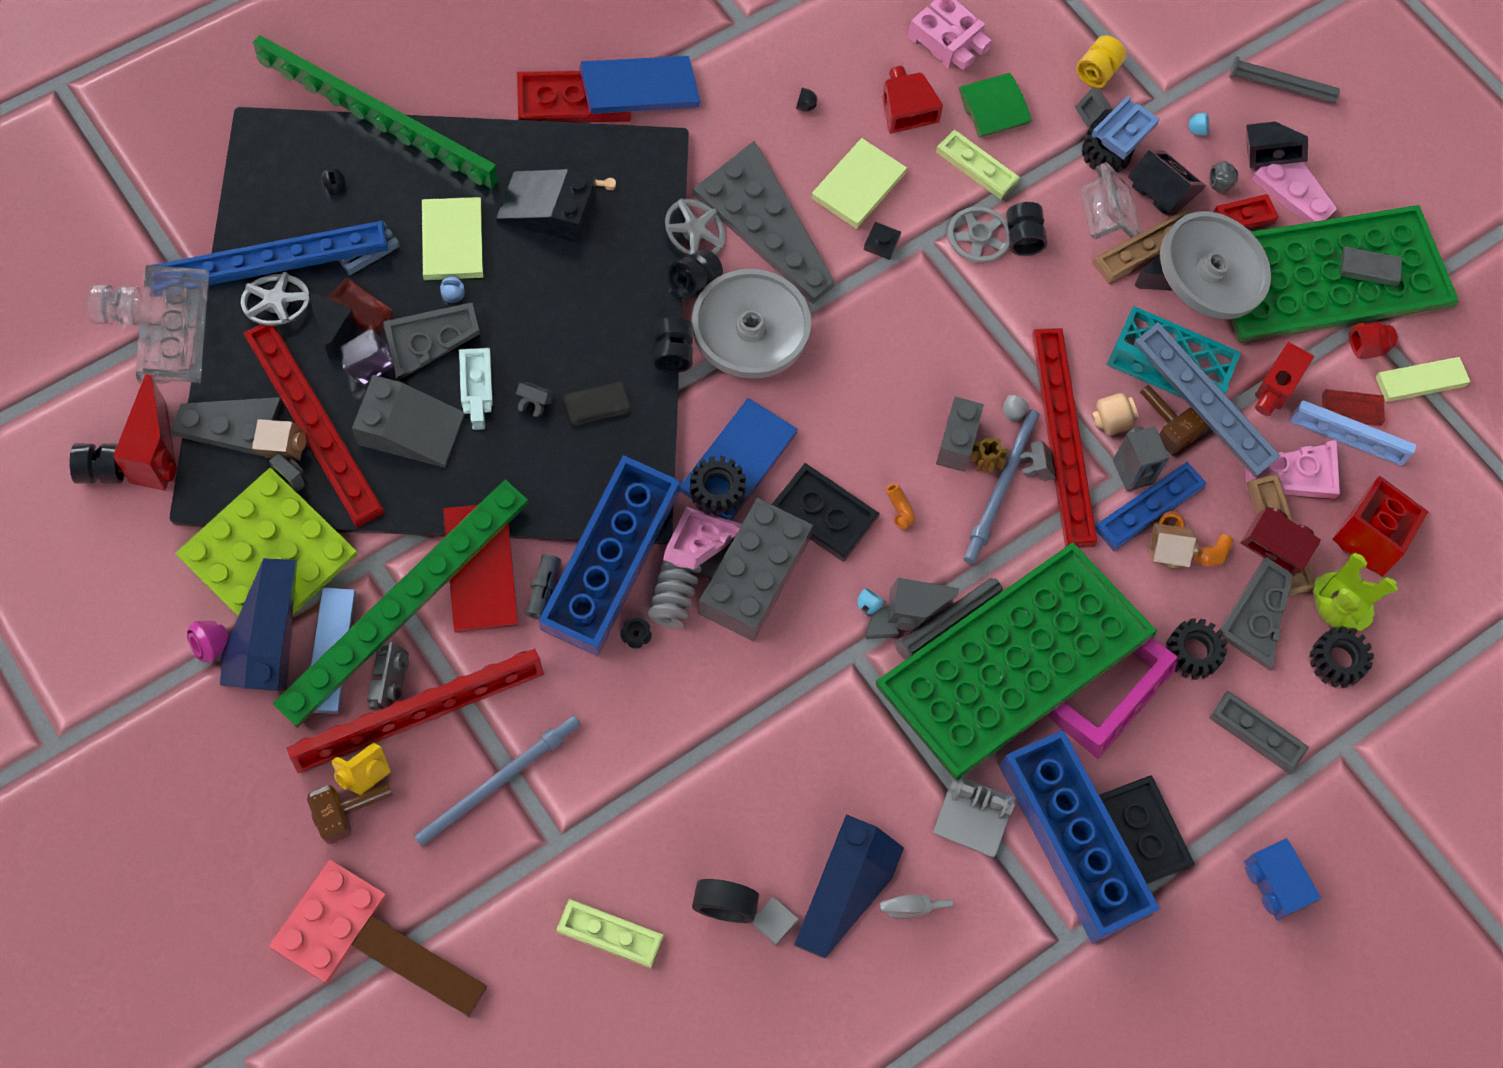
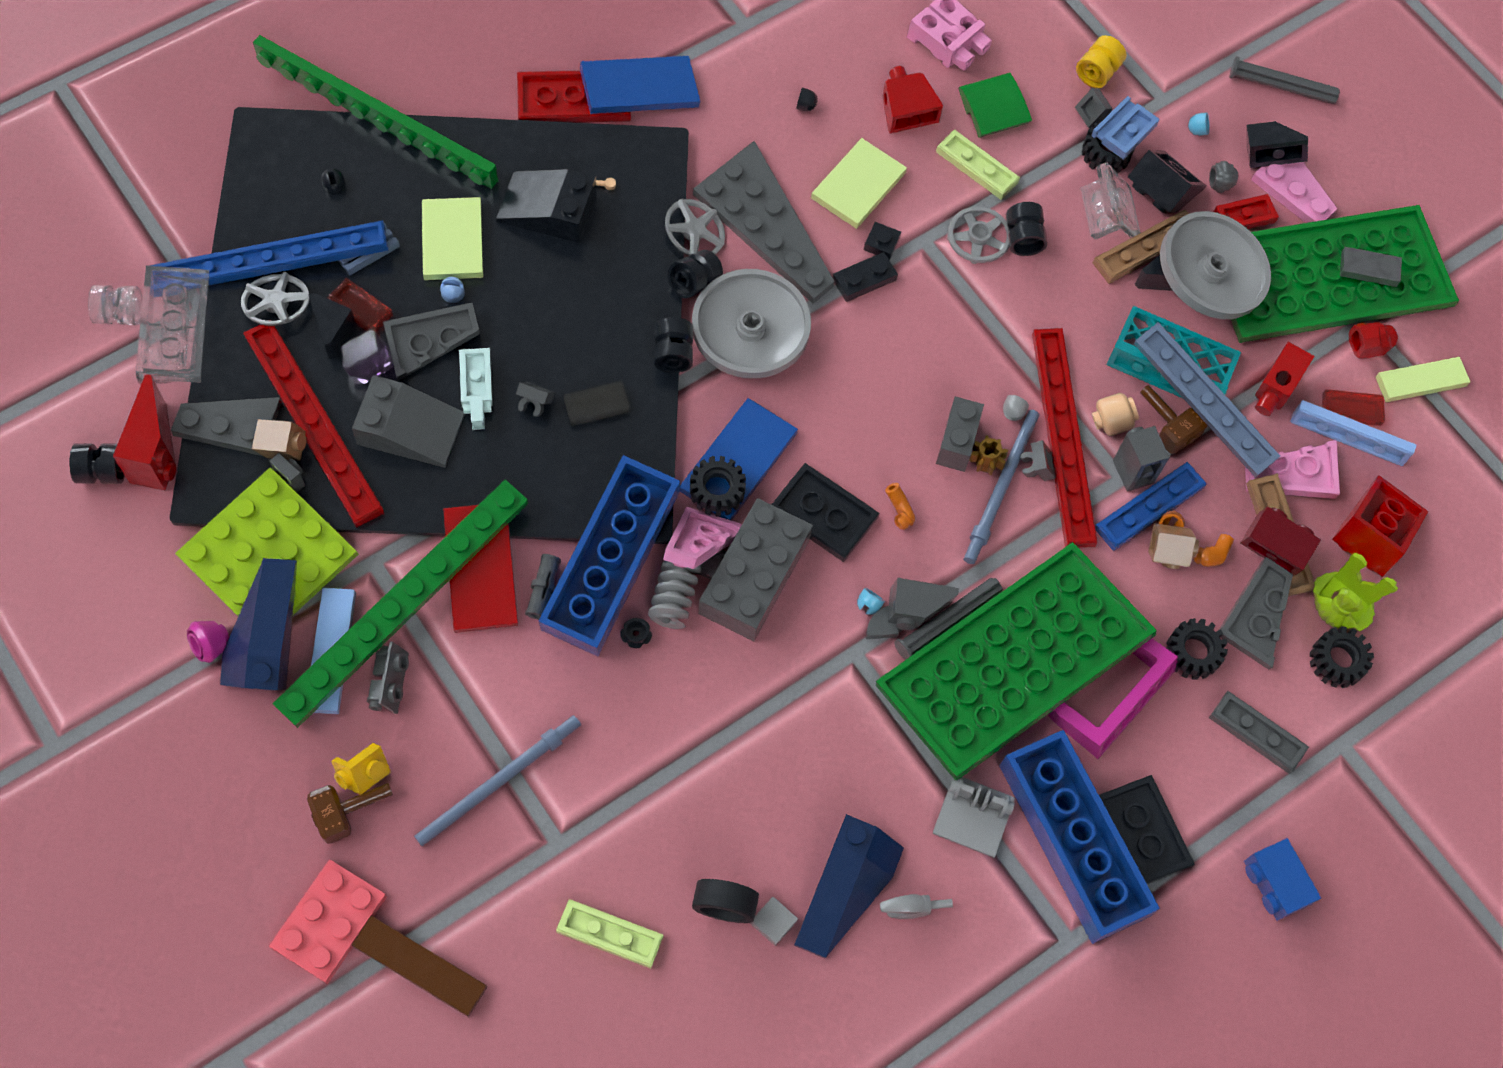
red plate [286,648,544,773] -> none
none -> black plate [833,252,898,302]

